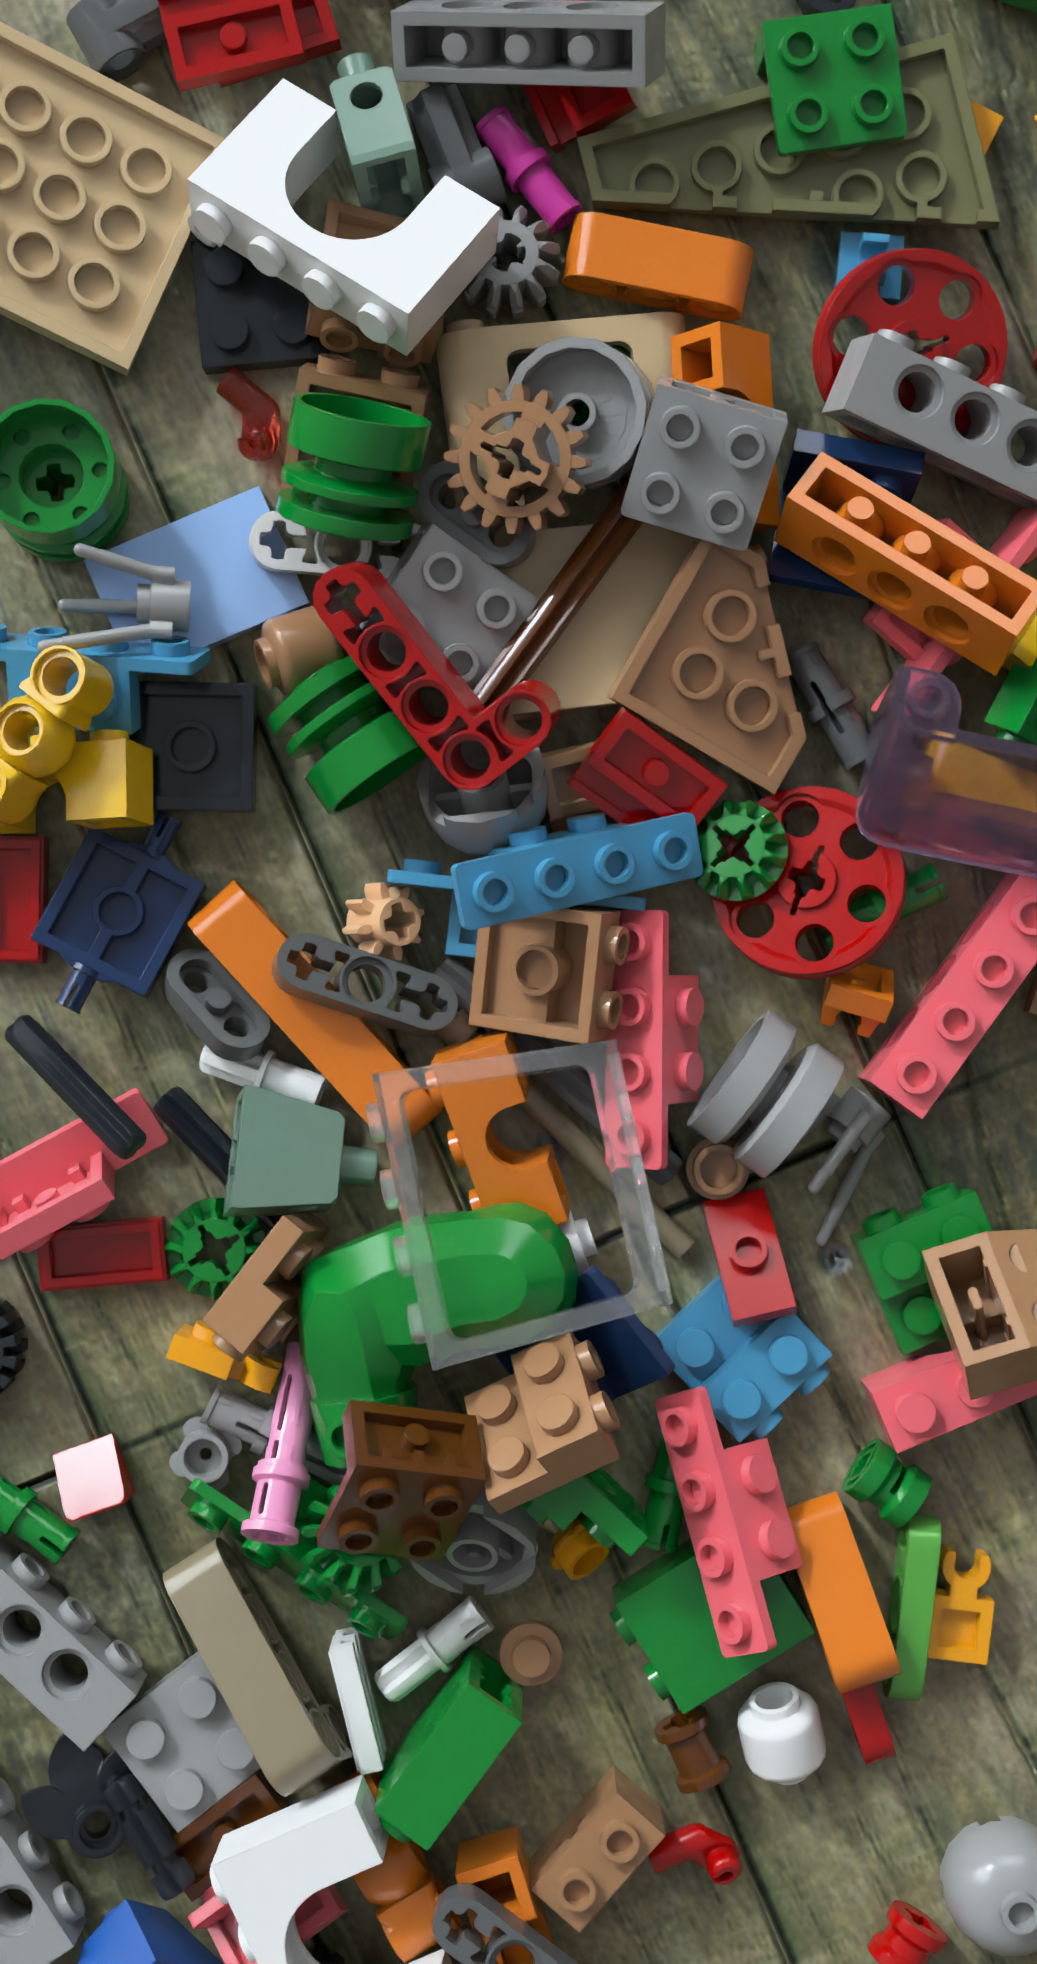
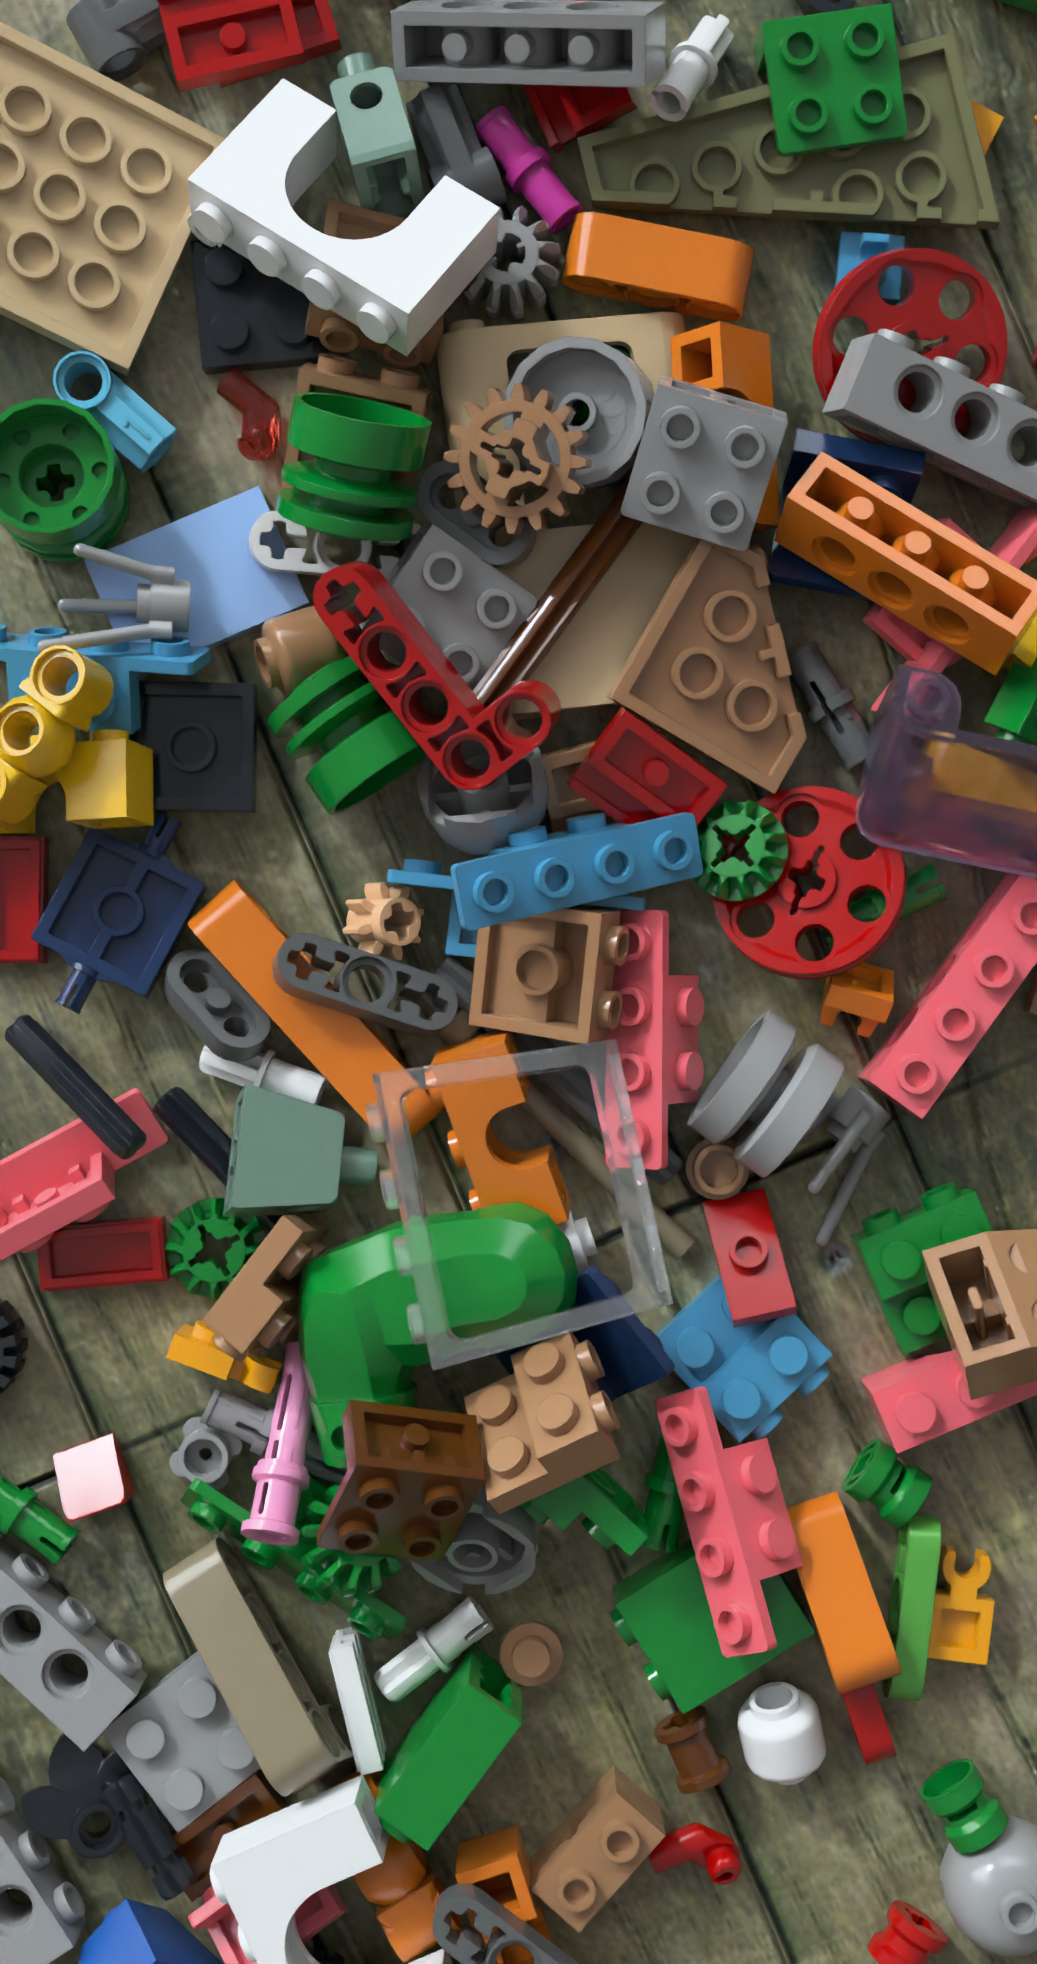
light orange plate [550,1520,610,1580] -> none
none -> medium azure piece [53,350,179,474]
none -> white axle [649,14,734,122]
none -> green wheel [919,1758,1009,1854]

